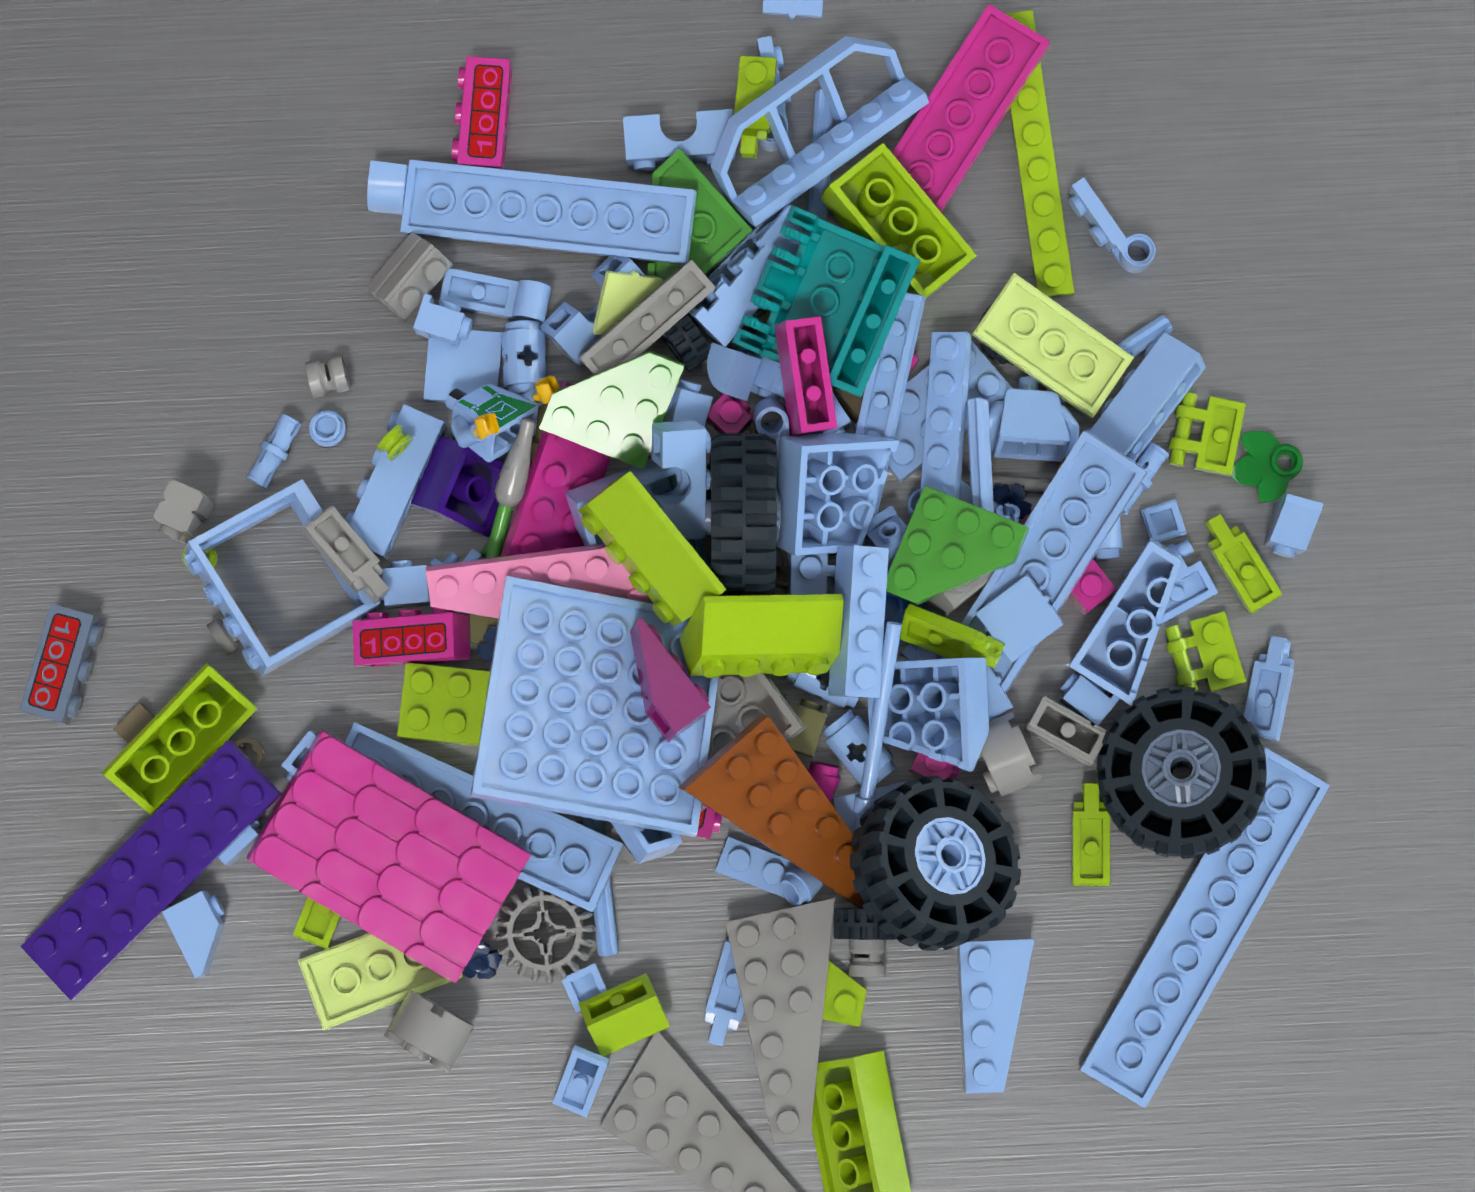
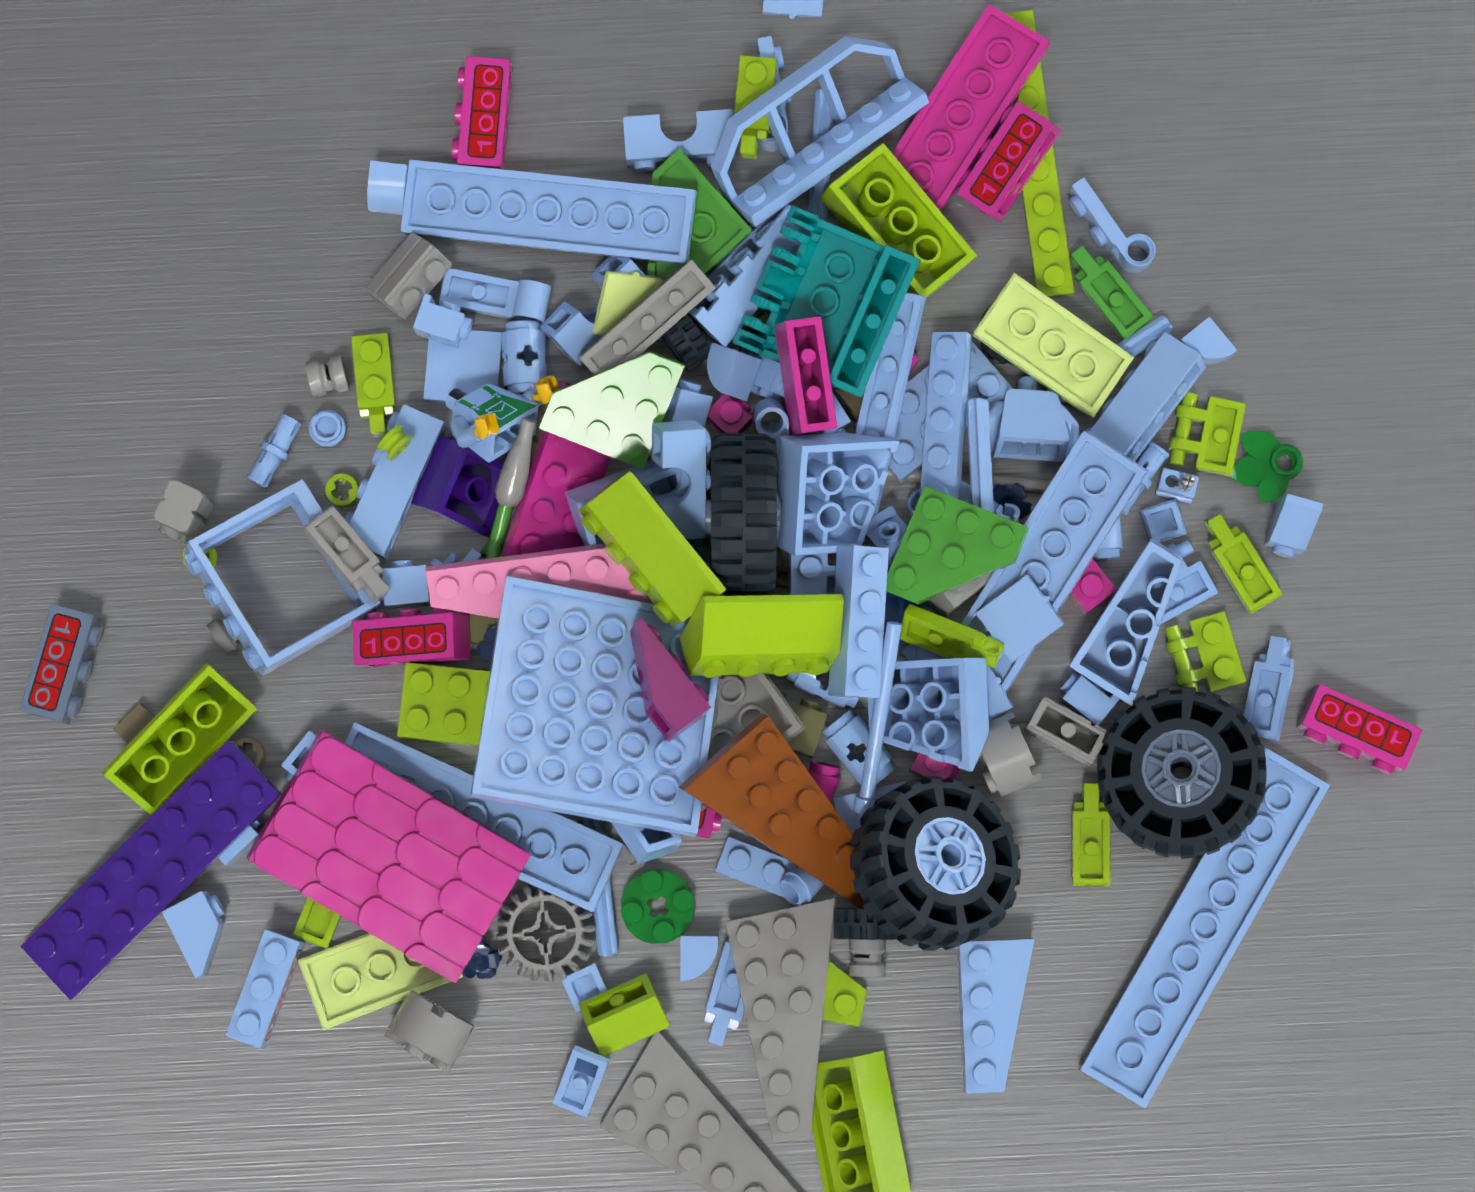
none -> light blue brick [225,929,305,1049]
none -> lime bush [325,473,359,508]
none -> lime hinge [351,333,396,436]
none -> green plate [621,870,695,944]
none -> light blue brick [680,936,718,981]
none -> dark pink brick [957,101,1062,222]
none -> bright green hinge [1069,245,1153,340]
none -> light blue piece [1155,467,1199,504]
none -> light blue brick [1180,316,1238,365]
none -> dark pink brick [1296,684,1423,775]

